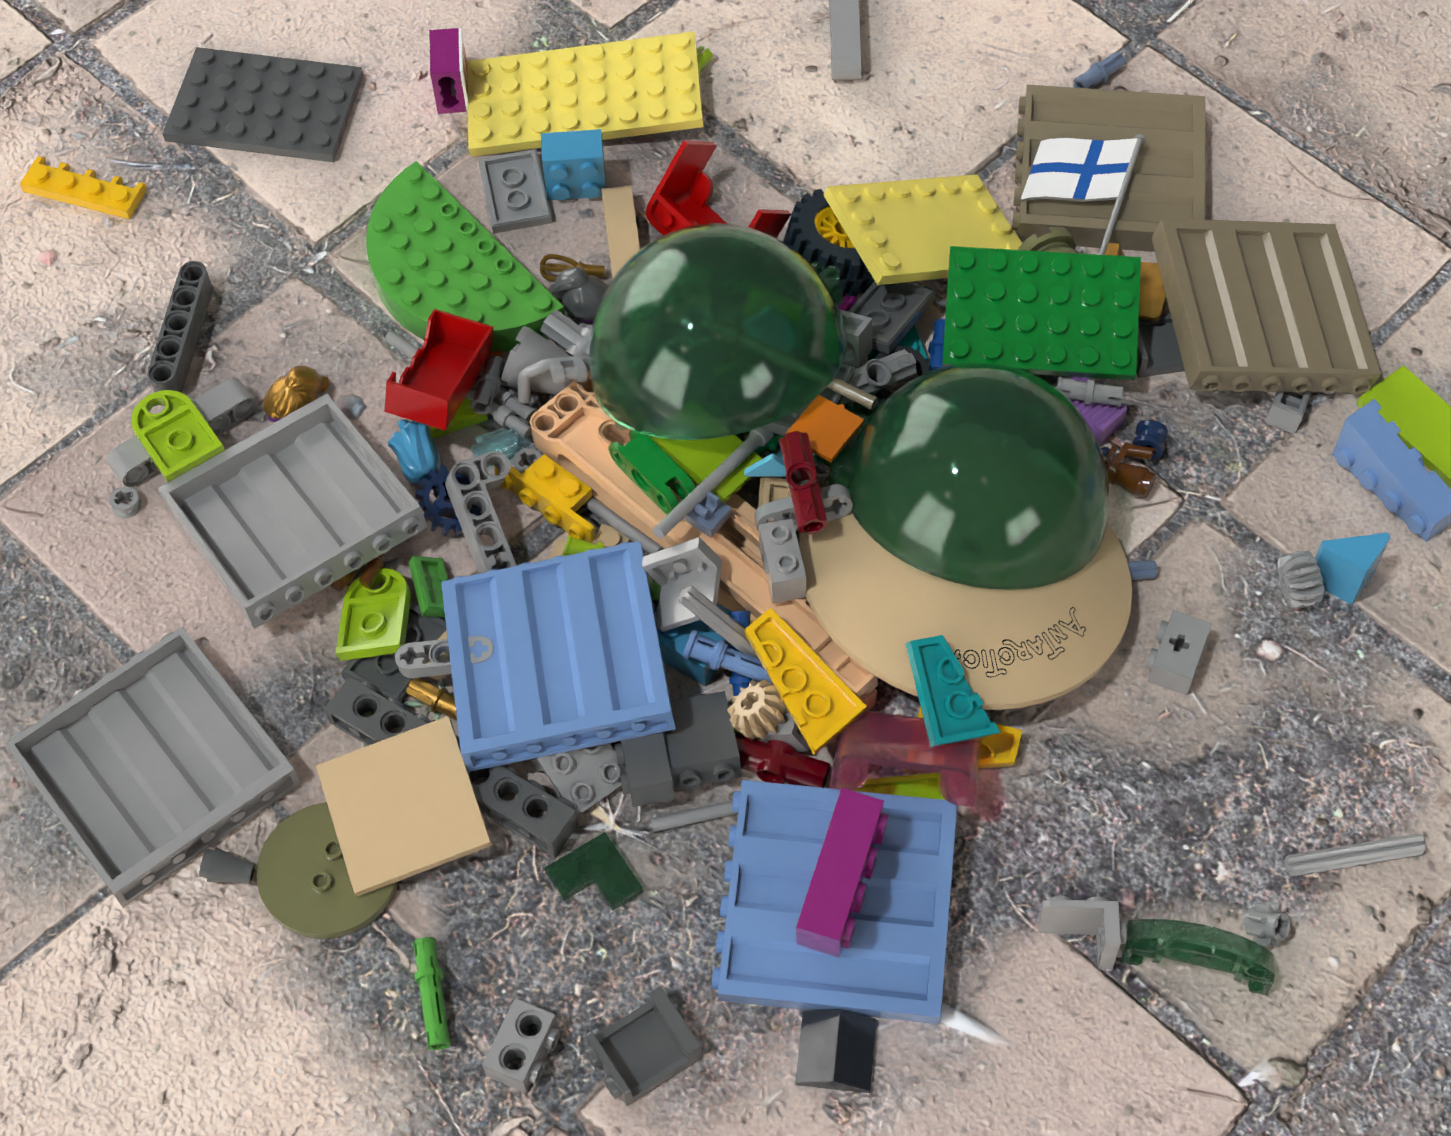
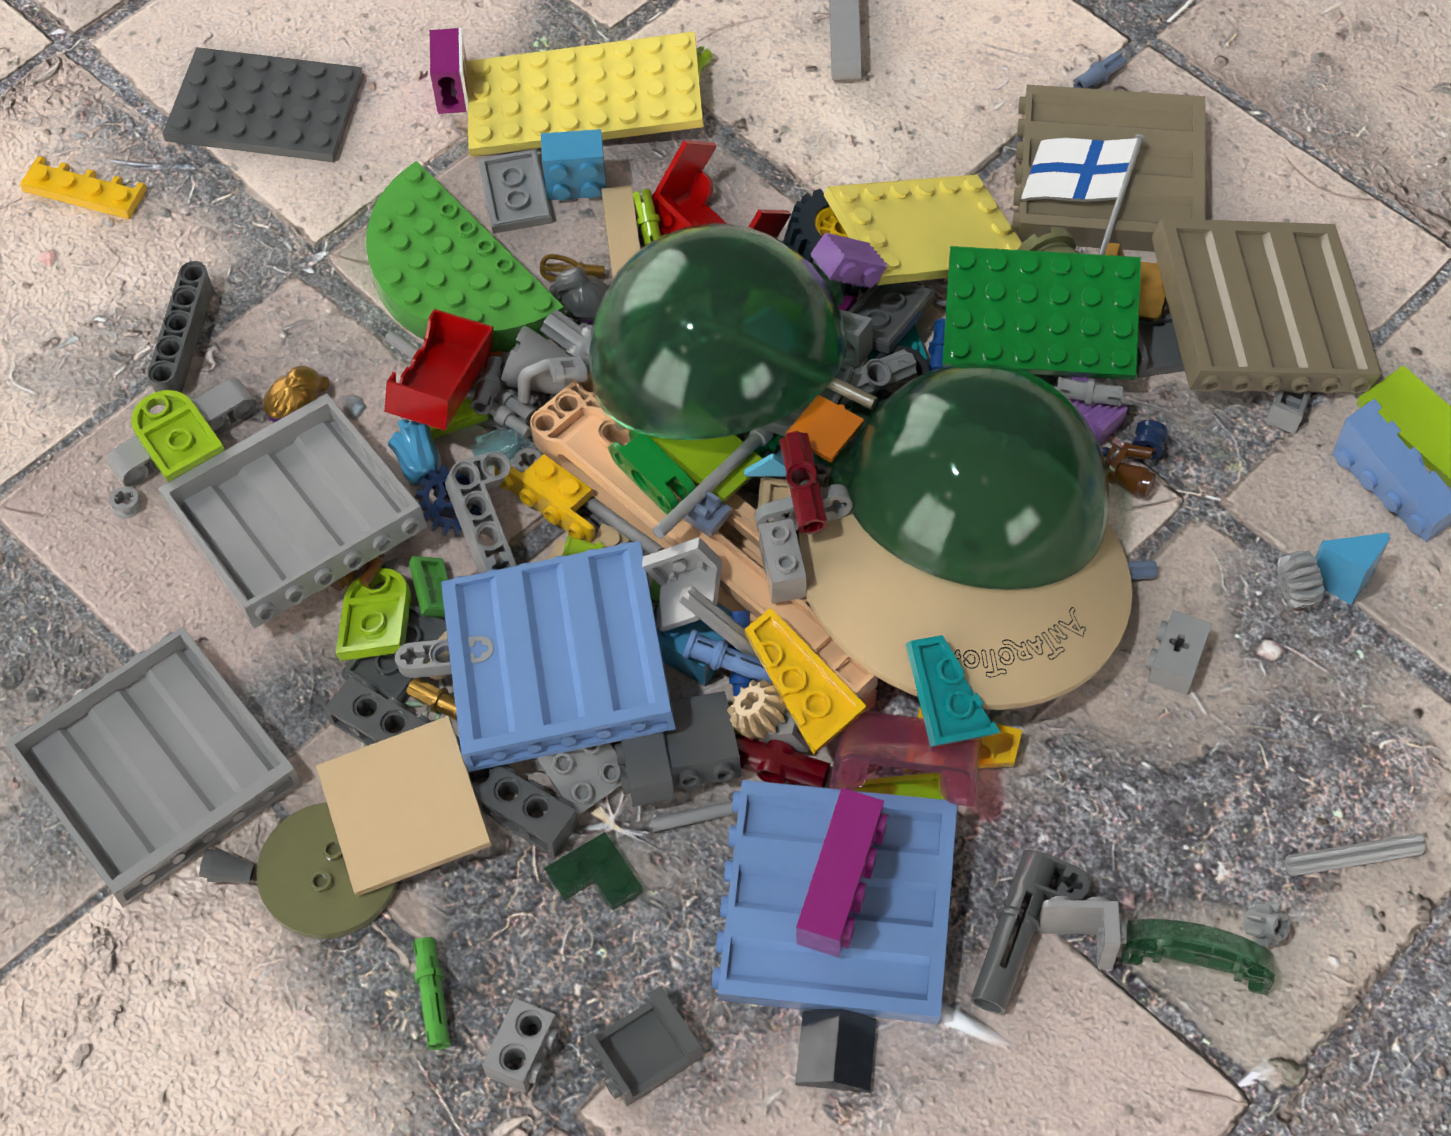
none -> lime pin [632,189,664,253]
none -> medium lavender brick [811,233,887,289]
none -> dark grey piece [970,850,1090,1014]

